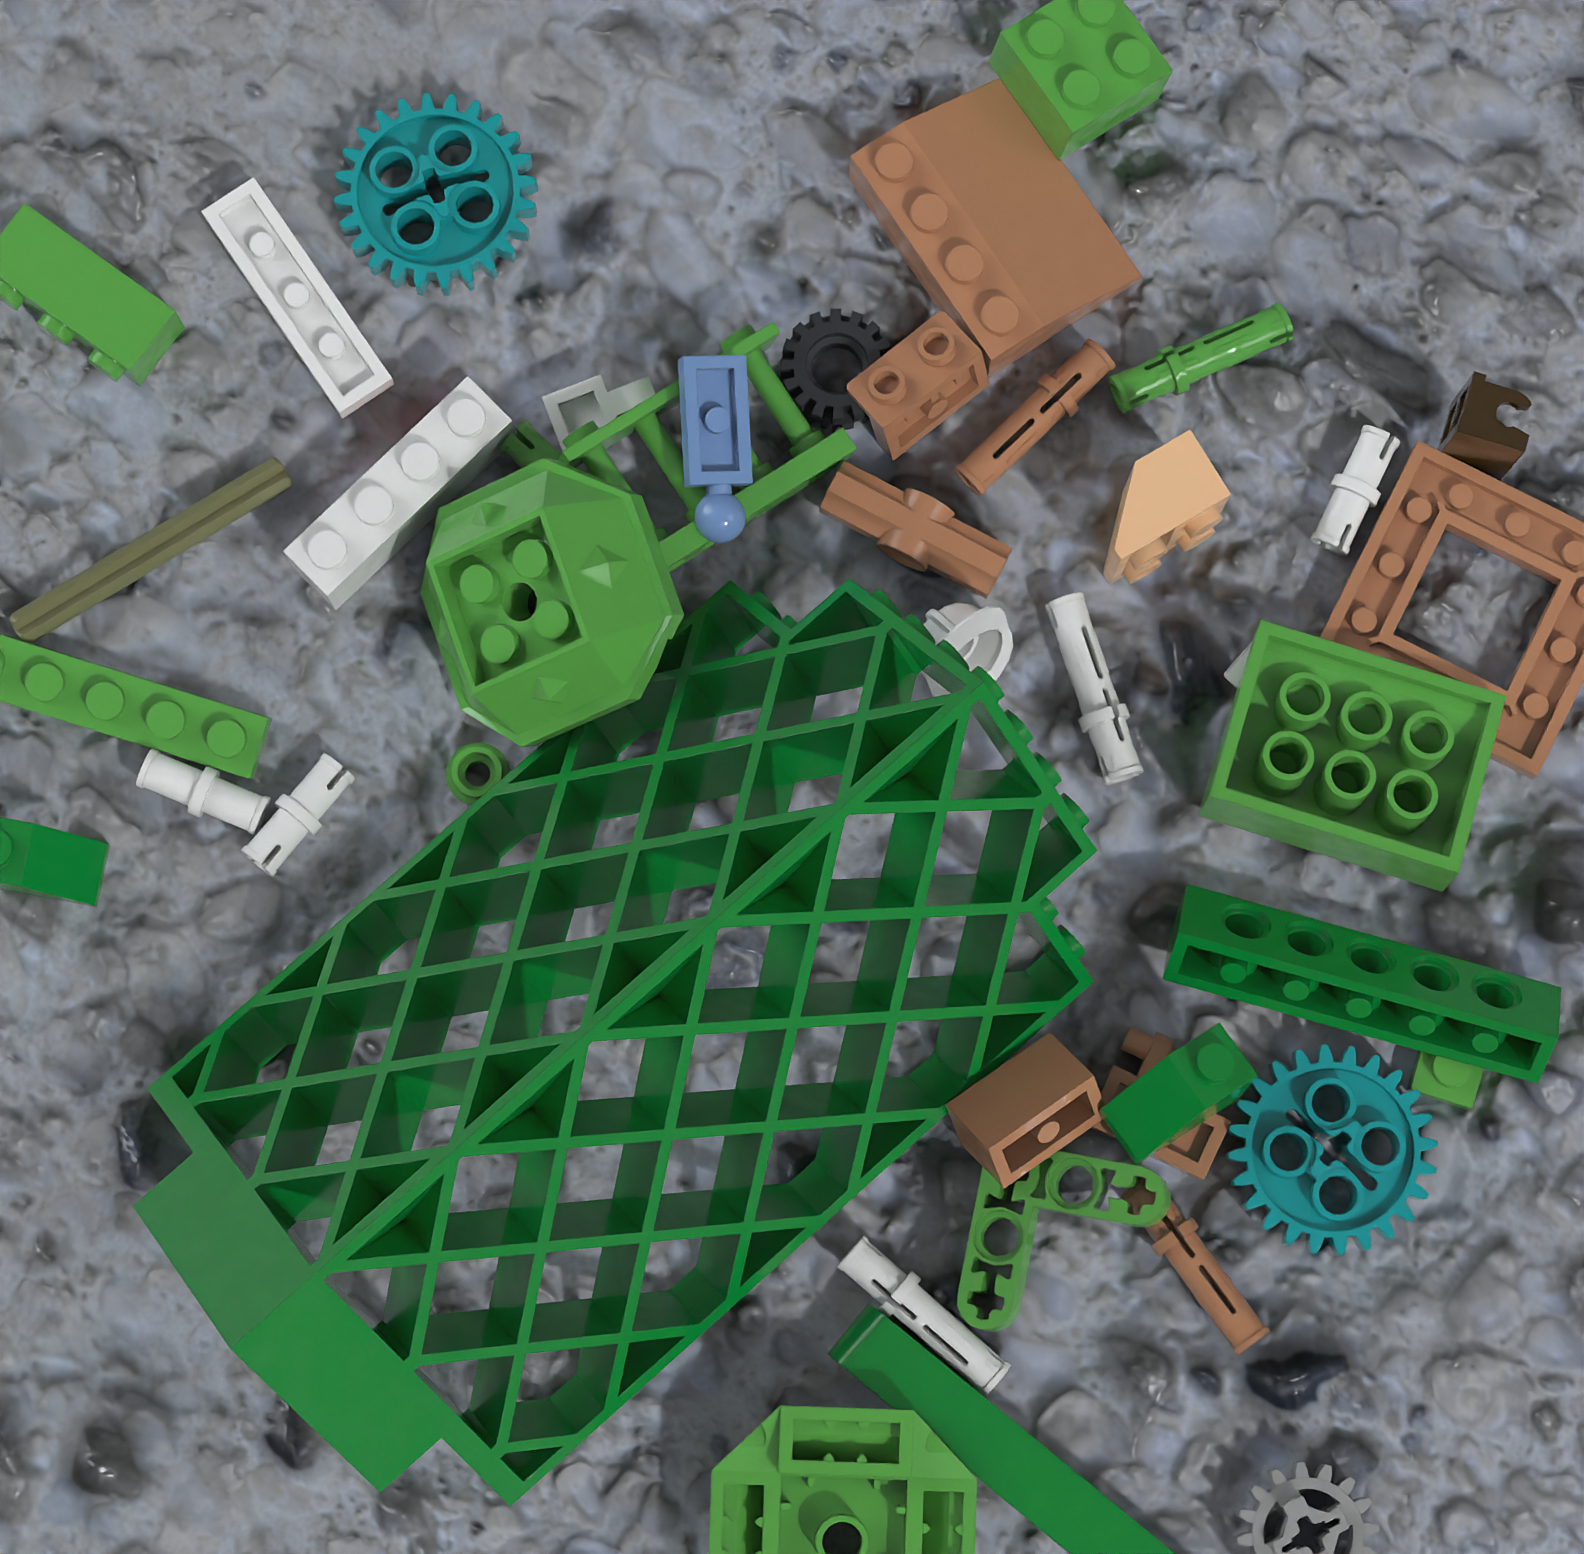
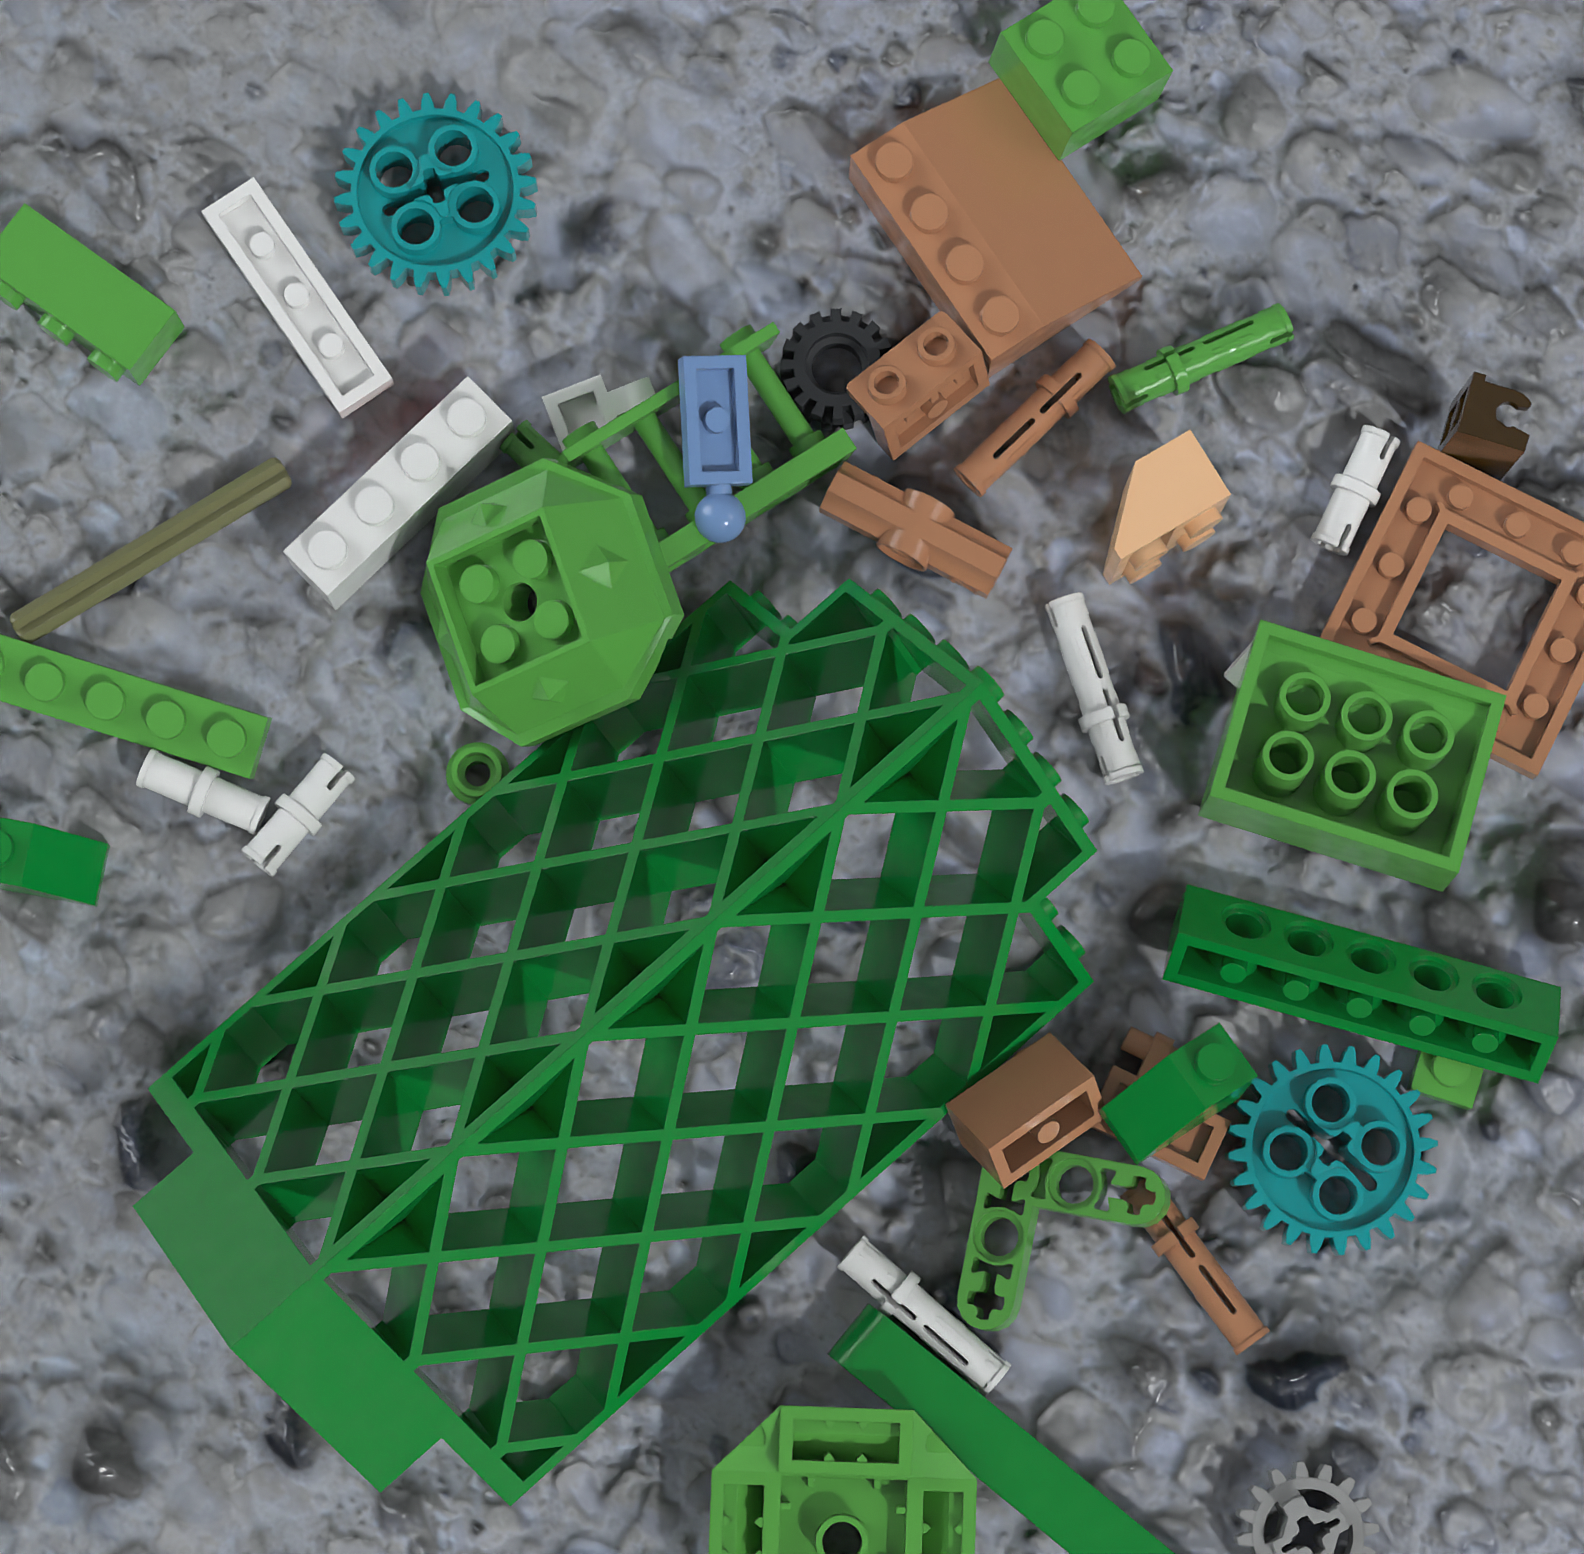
white piece [921,603,1013,697] -> none

